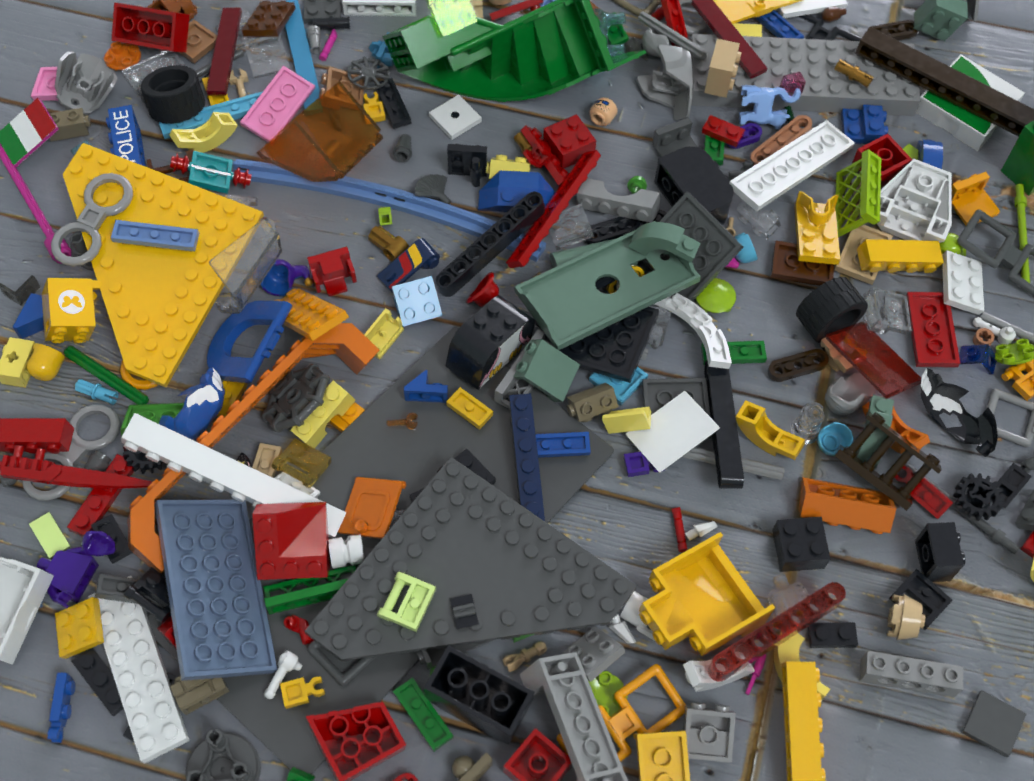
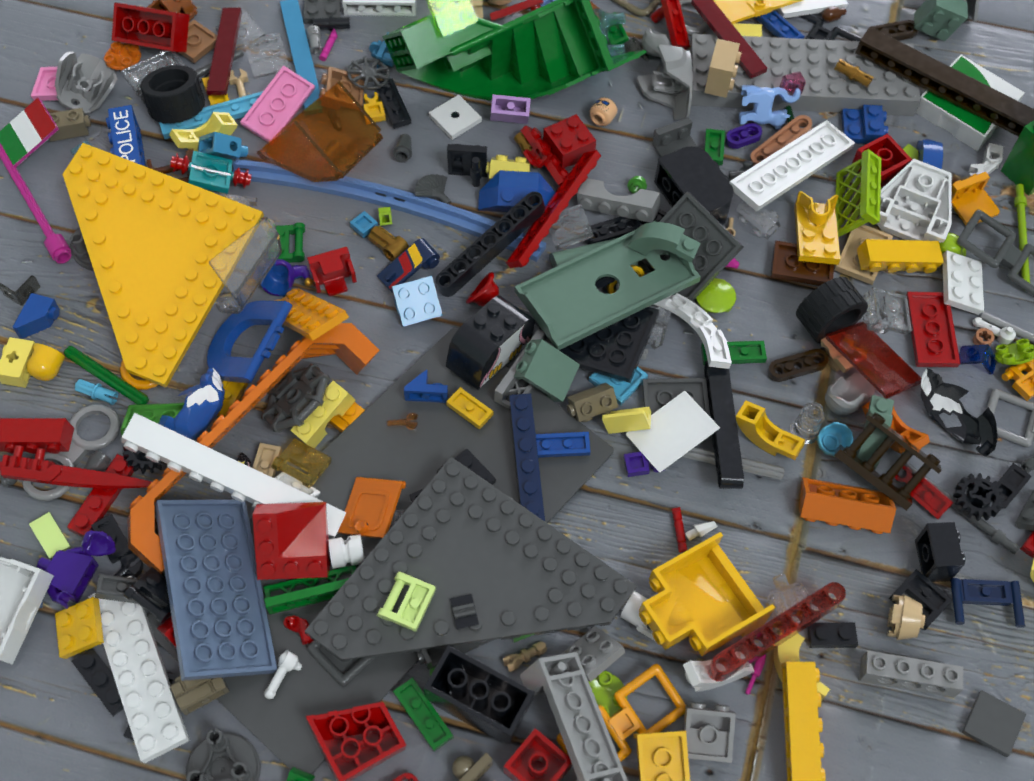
yellow container [42,278,102,344] -> none
blue plate [47,673,75,743] -> none
light grey bar [51,173,133,267] -> none
medium blue plate [111,220,199,252] -> none
reddish brown plate [242,0,296,37] -> none
yellow plate [280,676,325,709] -> none
light yellow hinge [364,308,404,360] -> none
white bar [609,613,636,644] -> none
light grey axle [638,12,707,60] -> none
red plate [701,115,745,147] -> none
medium azure hair [734,233,757,263] -> none
black brick [772,517,830,572] -> none
none -> black bar [113,554,144,578]
none -> dark azure torso [198,132,248,160]
none -> green plate [268,222,305,263]
none -> dark azure plate [350,211,378,238]
none -> lavender brick [490,94,531,124]
none -> dark blue plate [950,578,1025,628]
none -> white piece [967,143,1003,178]

